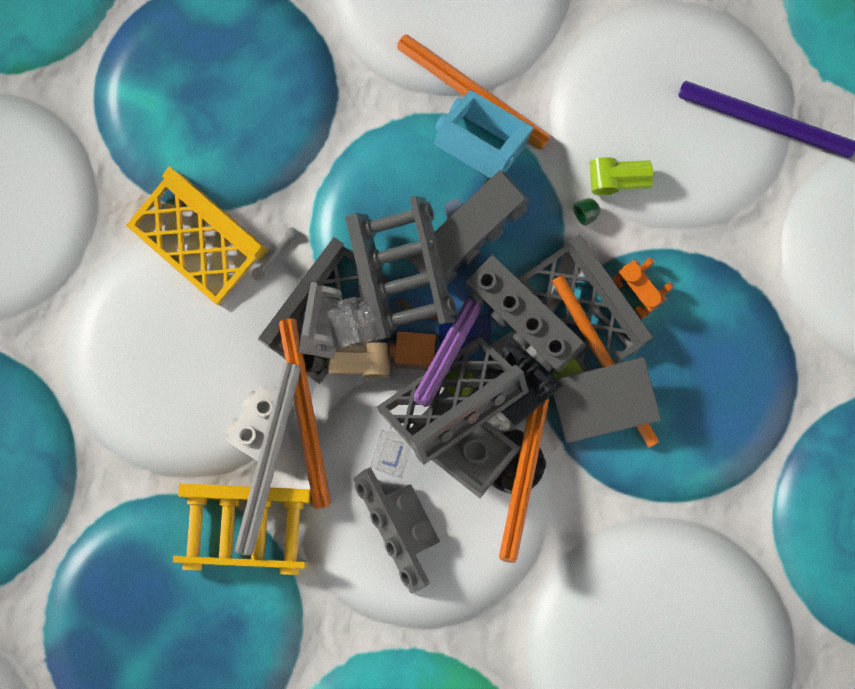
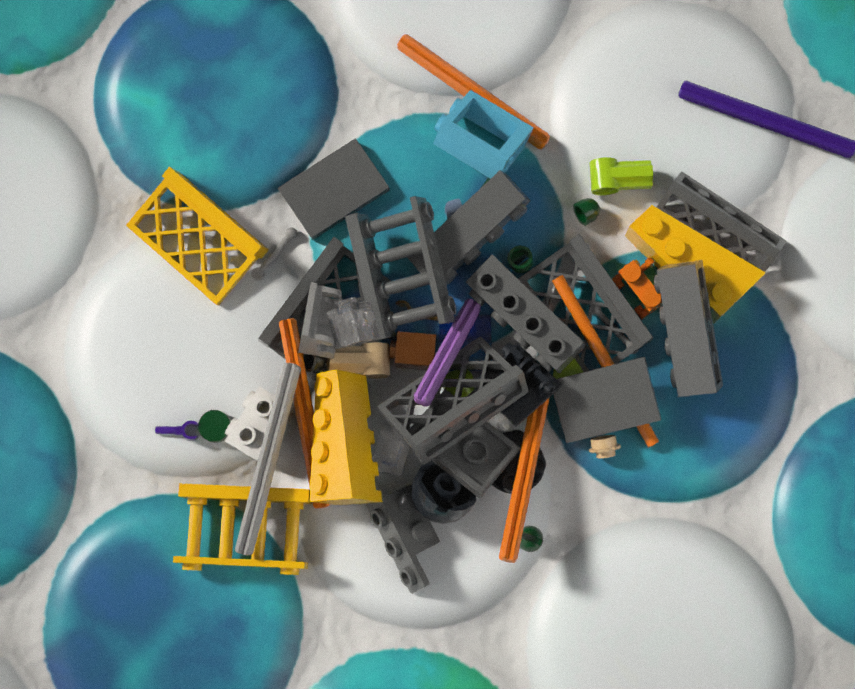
none -> dark purple hand [155,420,199,441]
none -> dark green tile [198,410,231,443]
none -> dark grey tile [278,138,390,241]
none -> yellow wedge [309,369,383,505]
none -> black cylinder [412,460,477,524]
none -> dark green hinge [507,245,533,273]
none -> dark green hinge [520,526,543,552]
none -> tan plate [589,434,621,459]
none -> yellow wedge [625,205,766,324]
none -> dark grey brick [654,260,723,397]
none -> dark grey fence [656,171,786,272]

